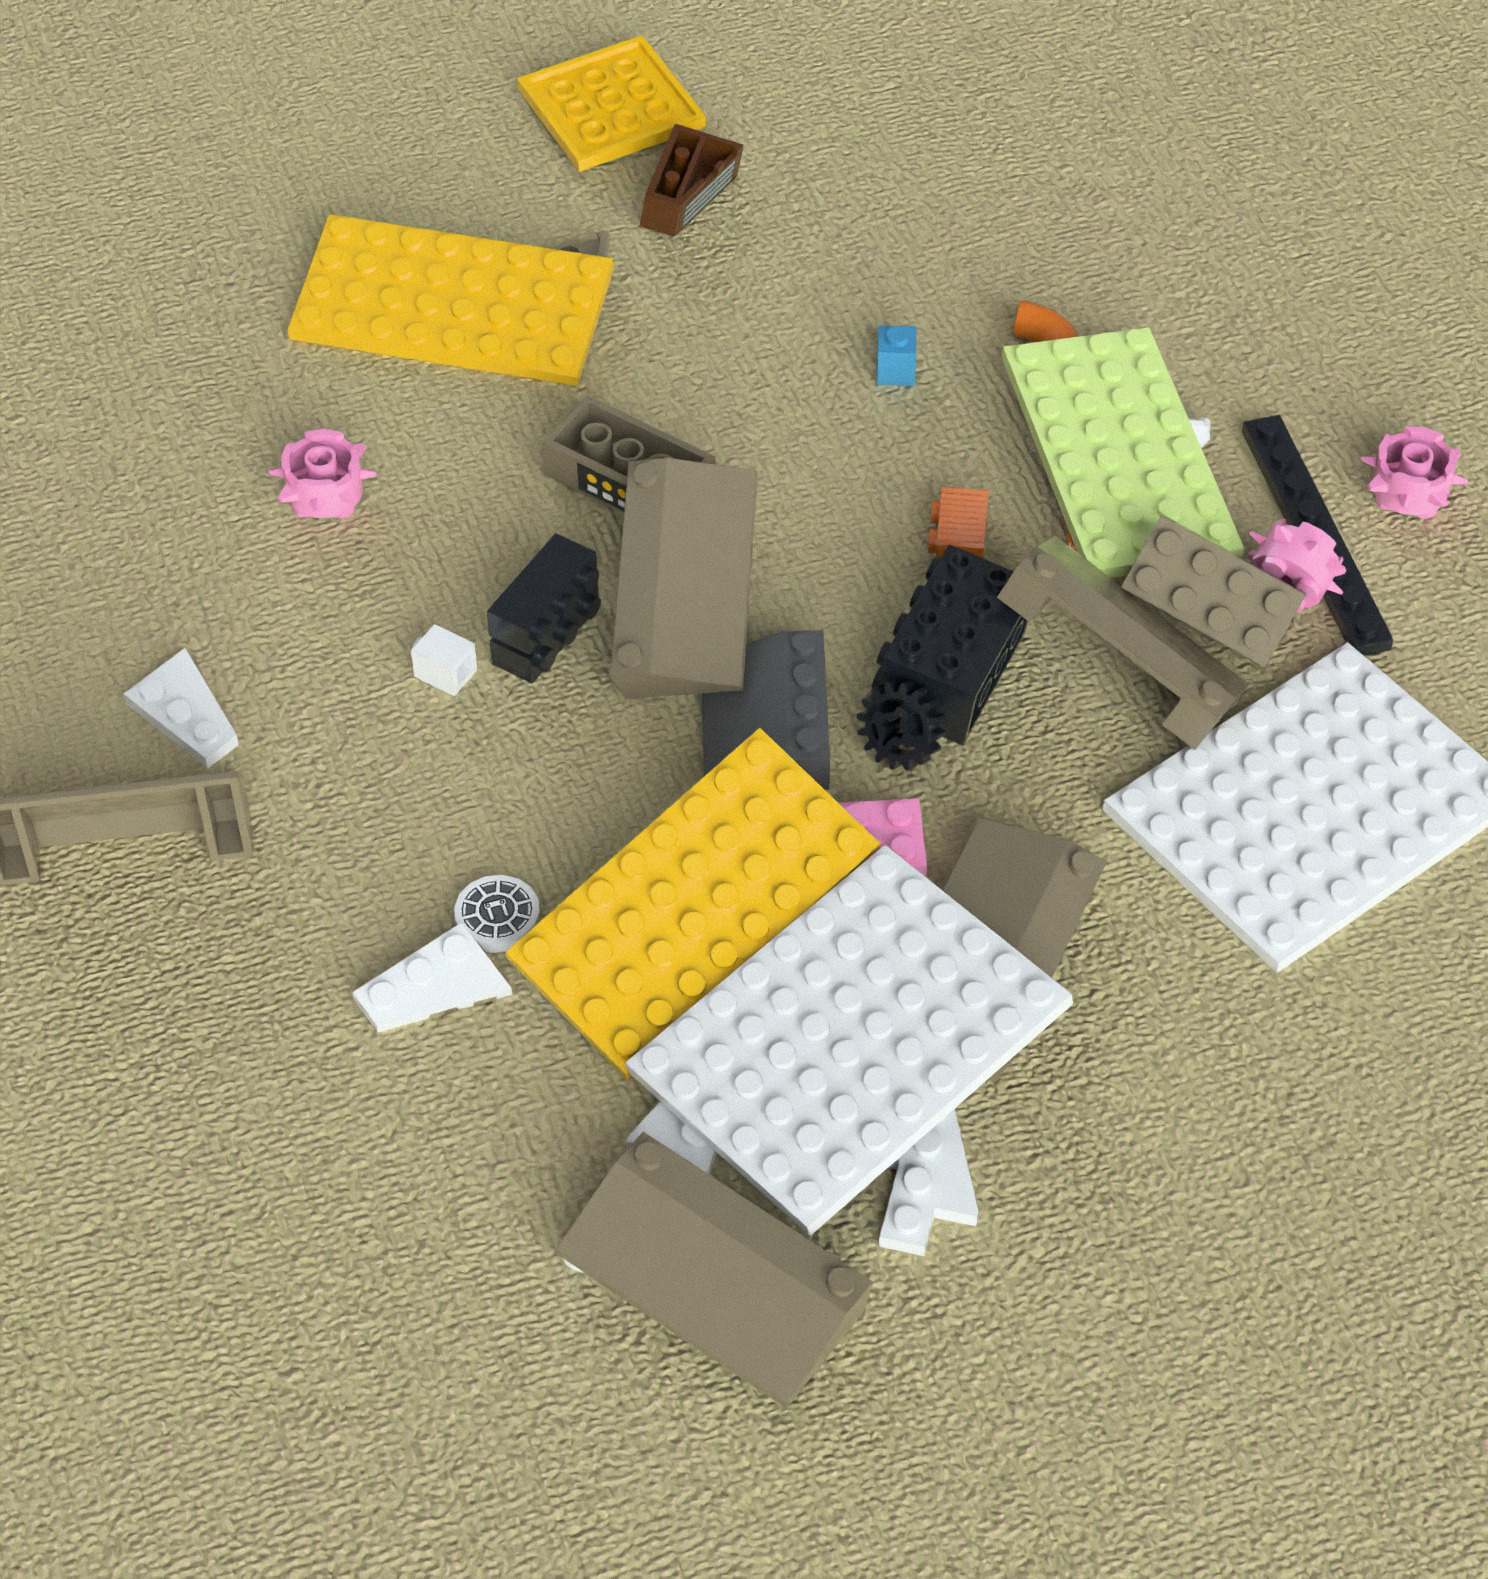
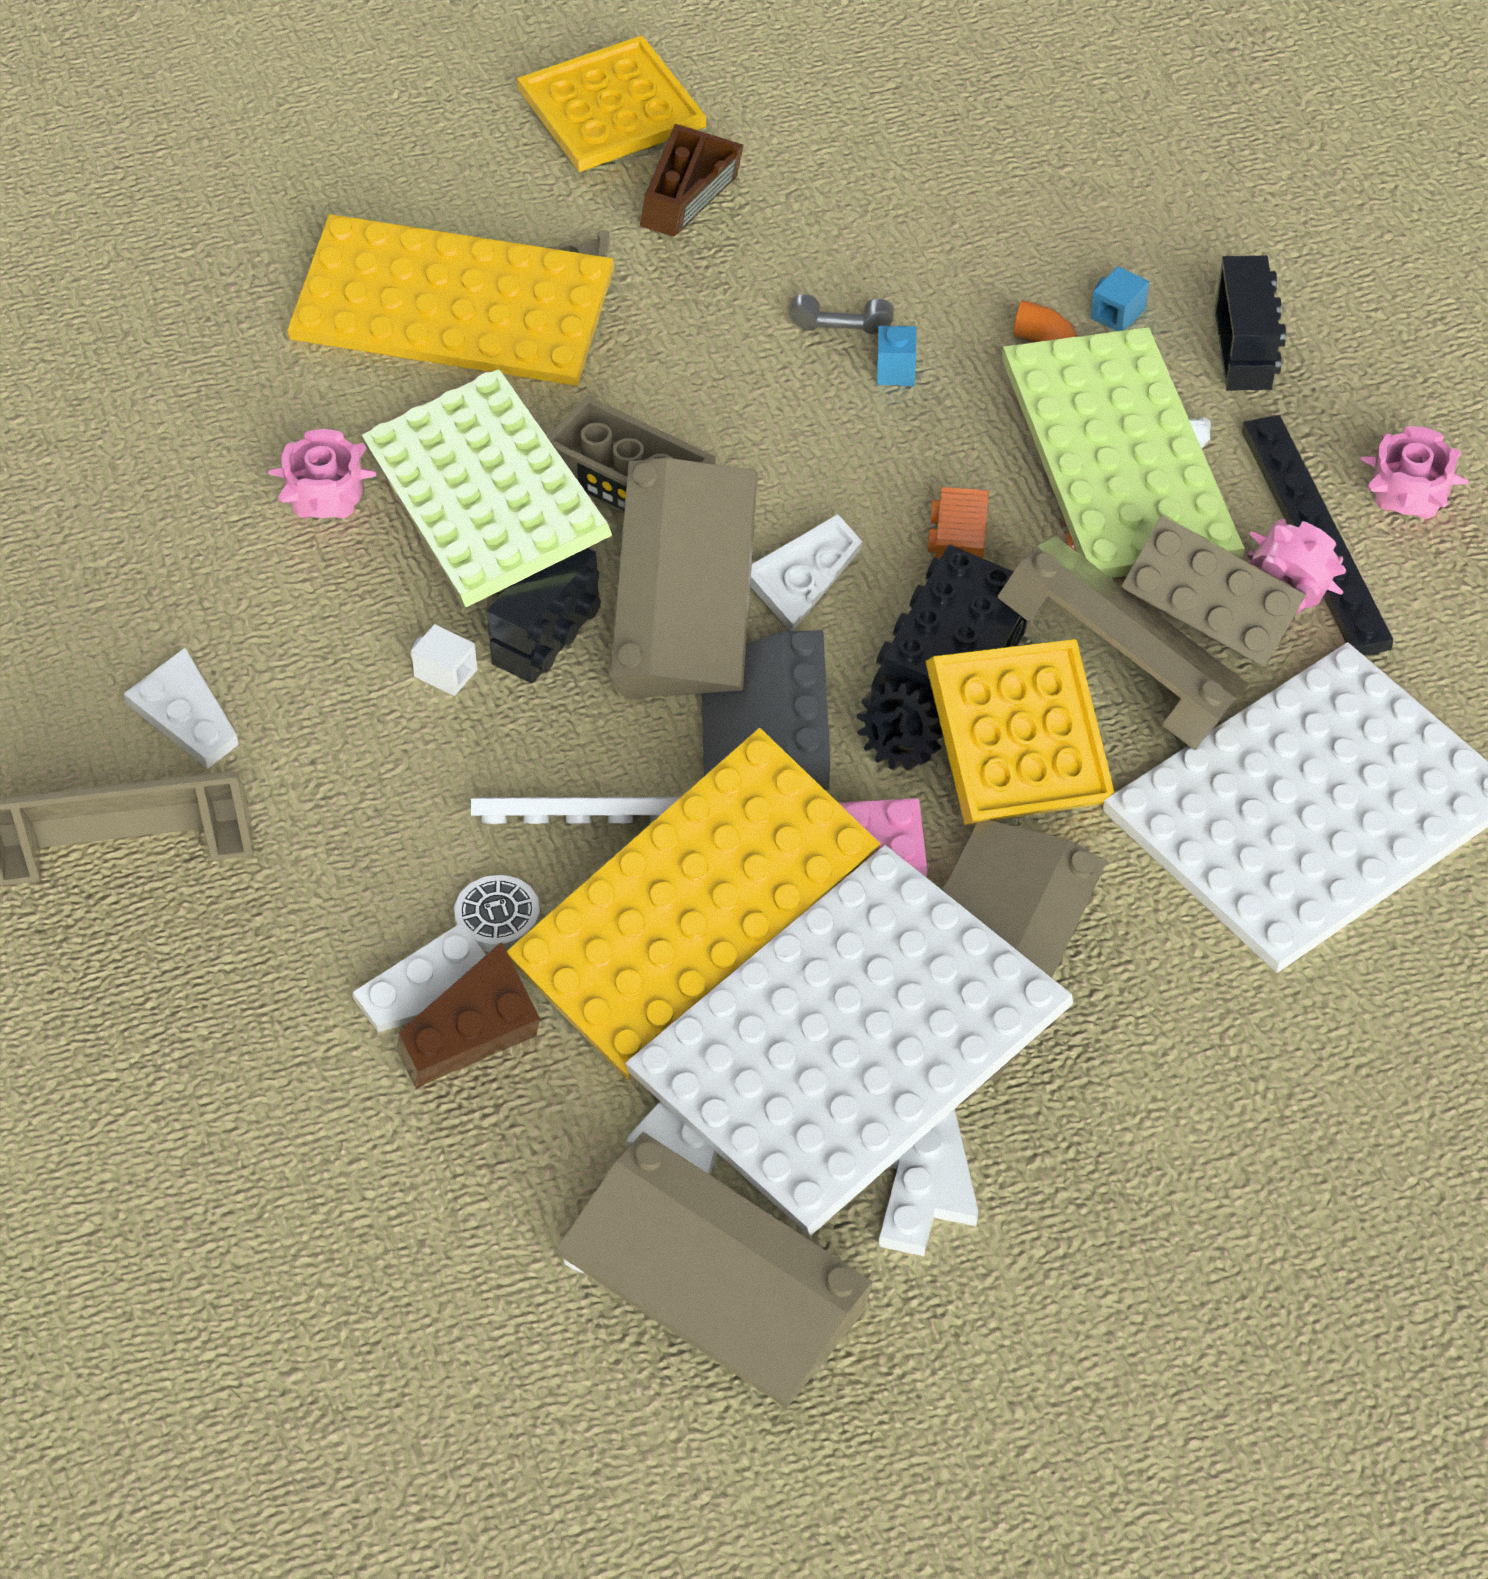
none -> yellowish green plate [361,369,612,607]
none -> reddish brown wedge [397,942,540,1088]
none -> white plate [471,797,680,824]
none -> white wing [750,514,862,631]
none -> flat silver bar [789,294,894,334]
none -> yellow plate [926,639,1115,825]
none -> dark azure brick [1091,266,1149,331]
none -> black piece [1215,255,1286,391]

